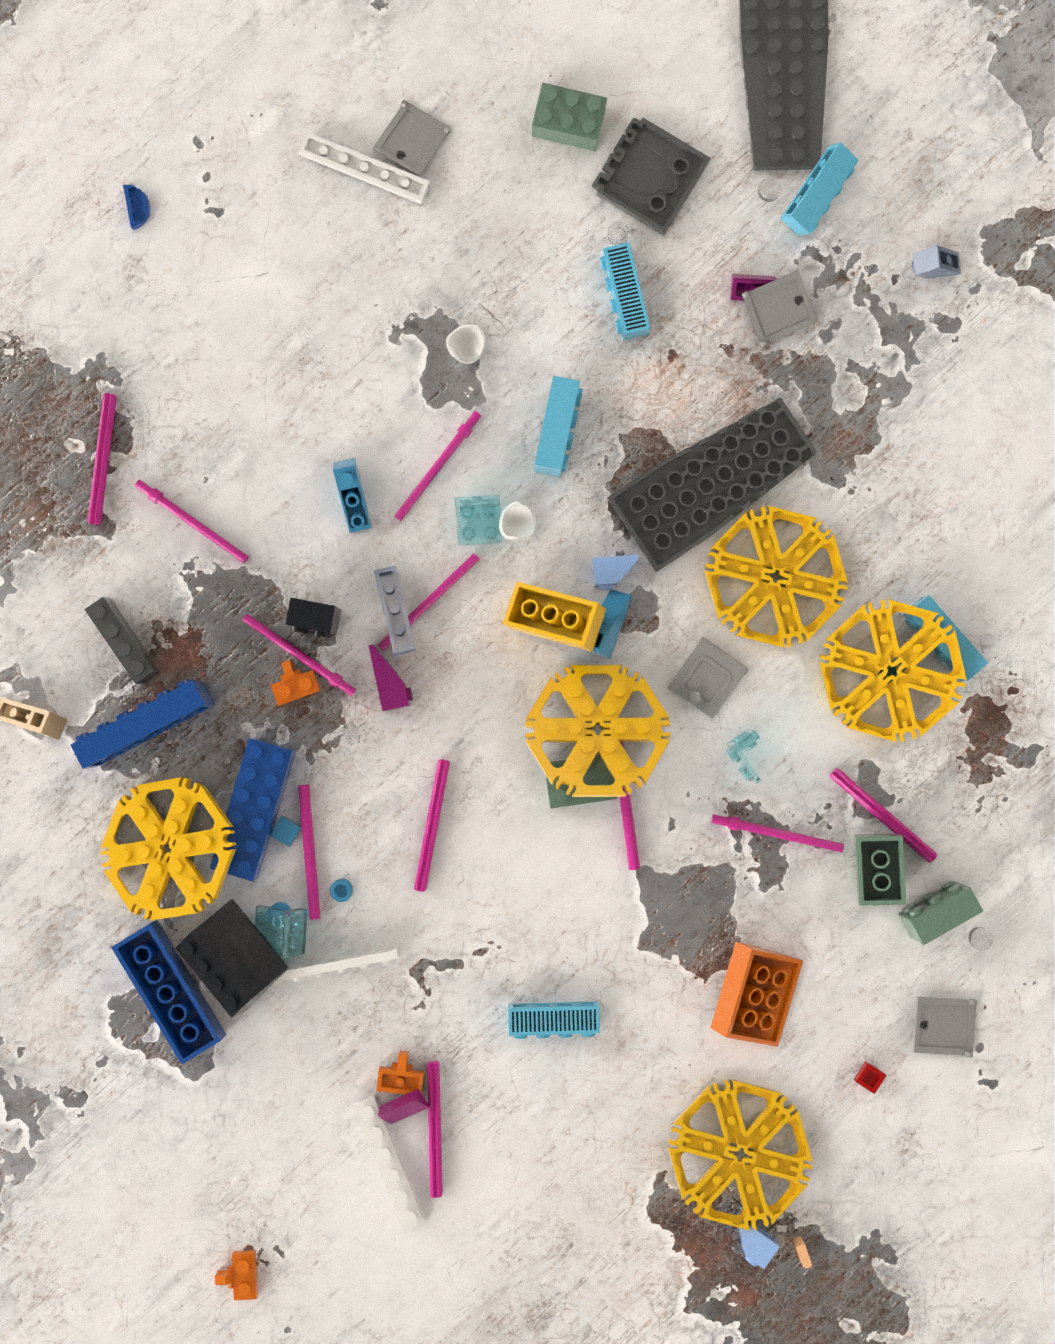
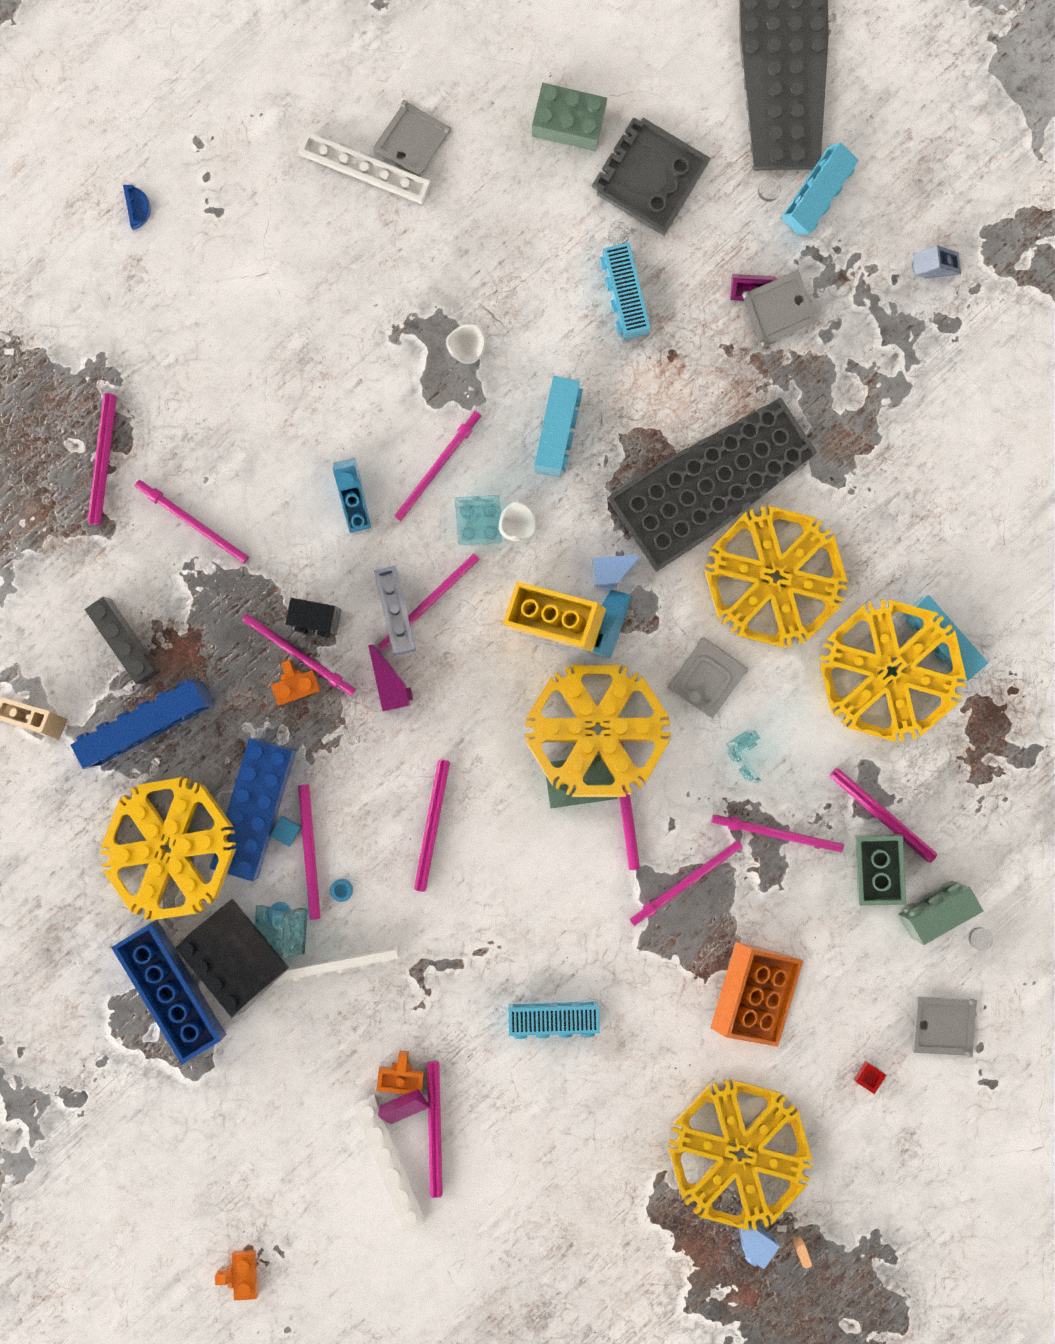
none -> dark pink bar [629,840,743,926]

